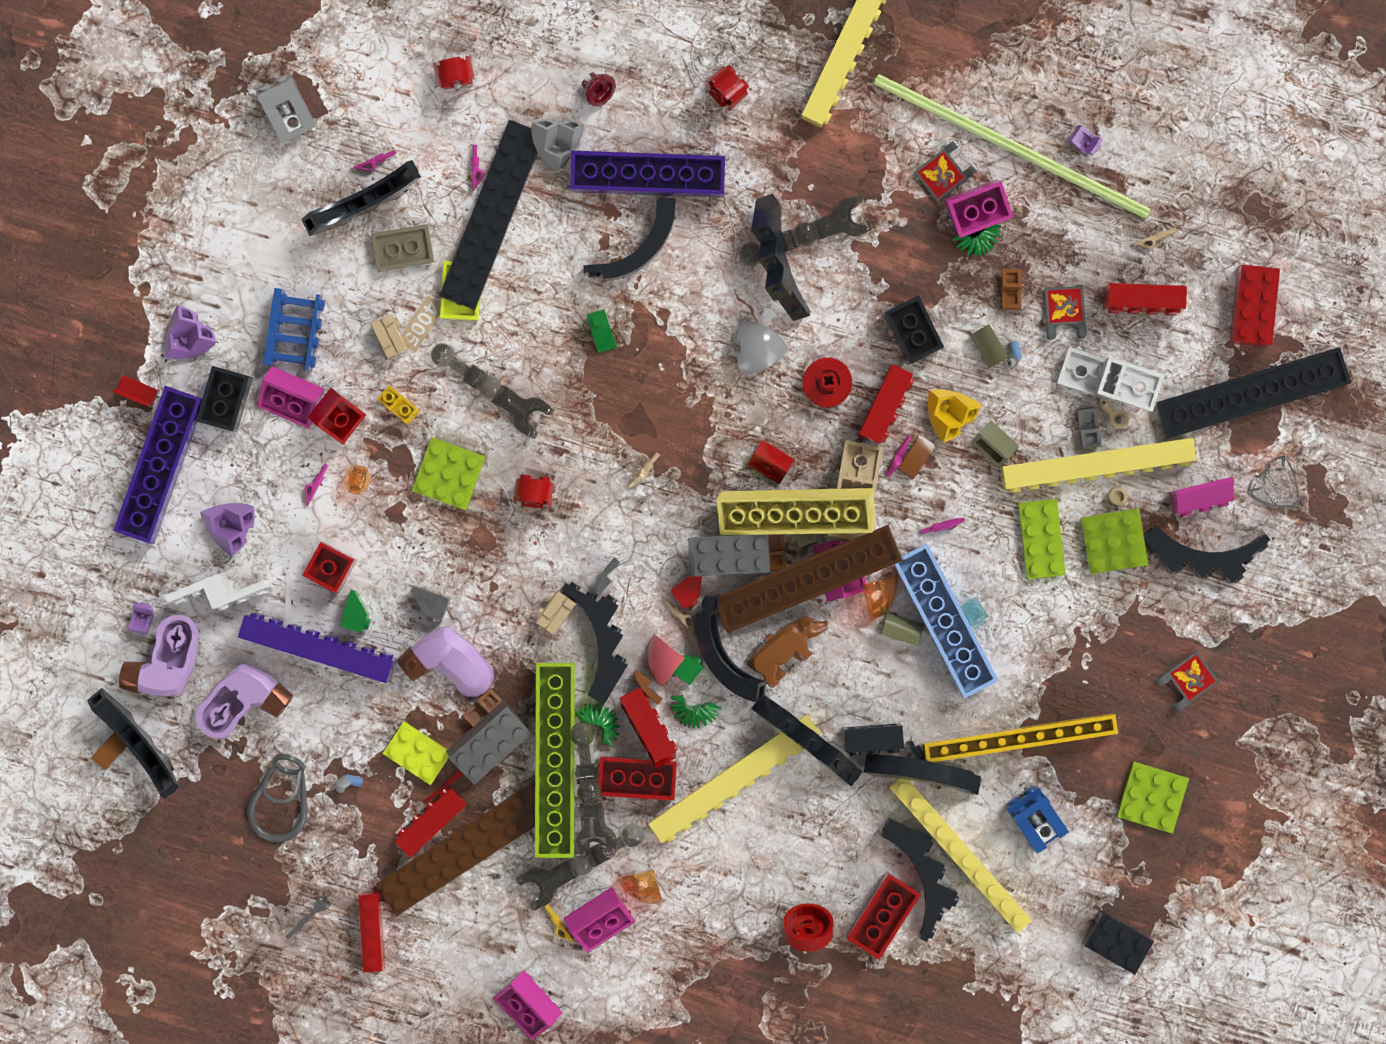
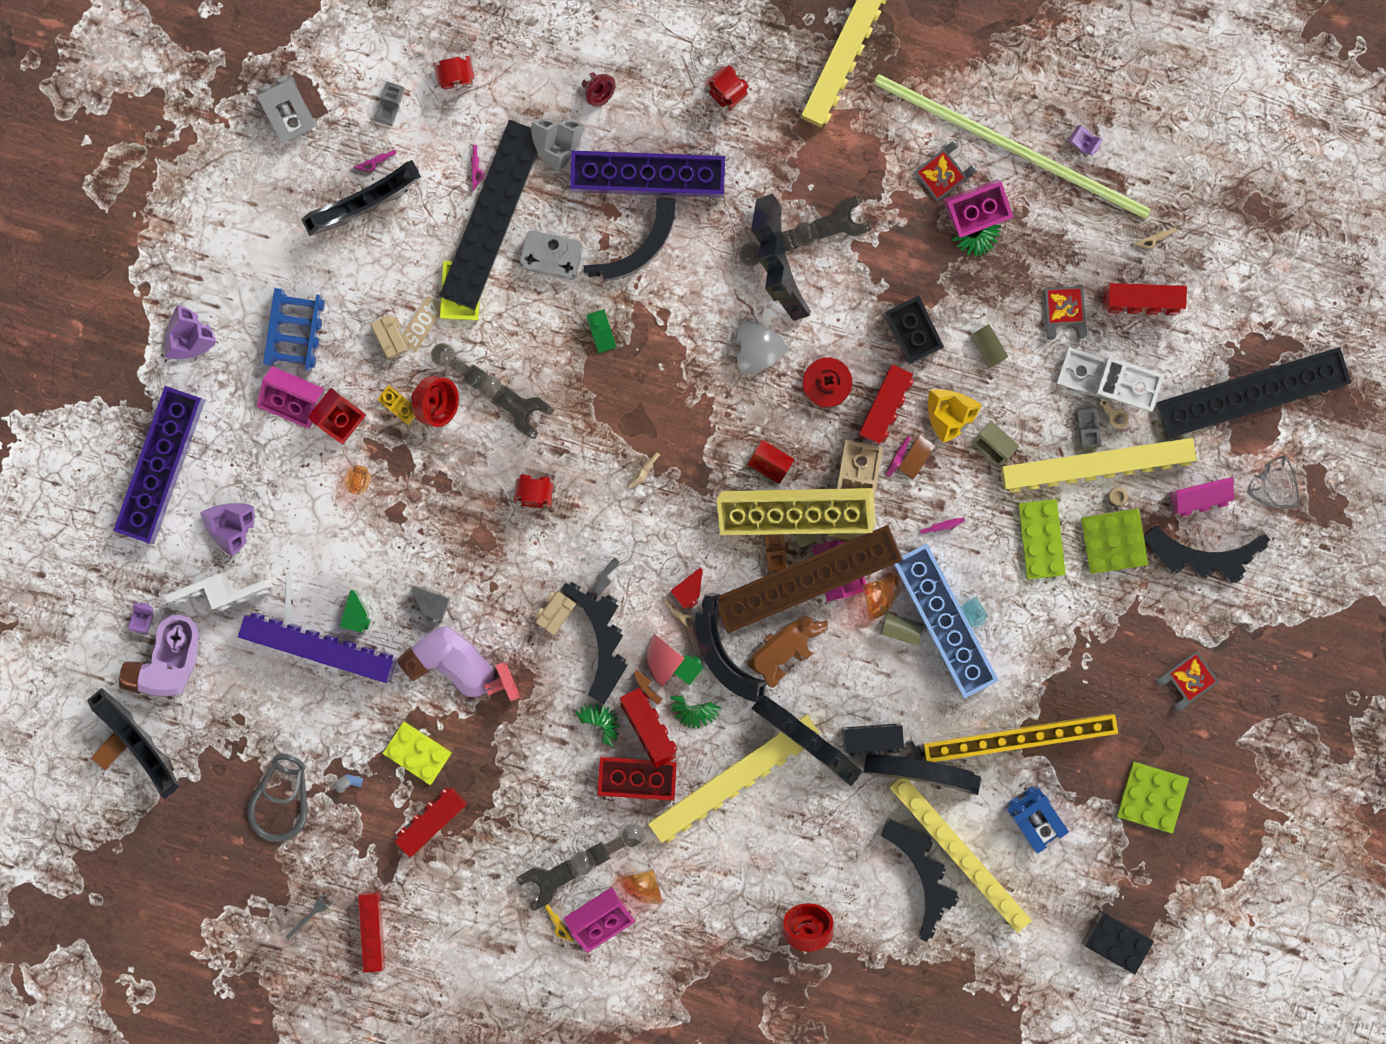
red panel [112,375,160,408] -> none
lavender piece [195,663,294,738] -> none
black brick [196,366,253,433] -> none
red brick [302,541,357,594] -> none
dark pink hand [304,463,329,507] -> none
dark tan plate [371,224,435,272] -> none
reddish brown plate [376,781,535,916] -> none
lime plate [412,437,486,511] -> none
red sticker [424,770,464,803] -> none
dark grey brick [446,700,532,785] -> none
dark orange slope [461,688,503,728] -> none
dark pink slope [493,970,562,1040] -> none
lime brick [535,663,575,858] -> none
clear smoke piece [570,722,617,859] -> none
dark grey brick [688,534,770,577] -> none
red brick [846,871,921,960] -> none
dark orange slope [1001,269,1022,310] -> none
arm [1005,341,1022,369] -> none
red brick [1229,264,1280,347] -> none
none -> flat silver slope [374,81,405,127]
none -> red piece [411,376,459,427]
none -> coral tile [484,661,520,701]
none -> light grey axle [520,230,583,280]

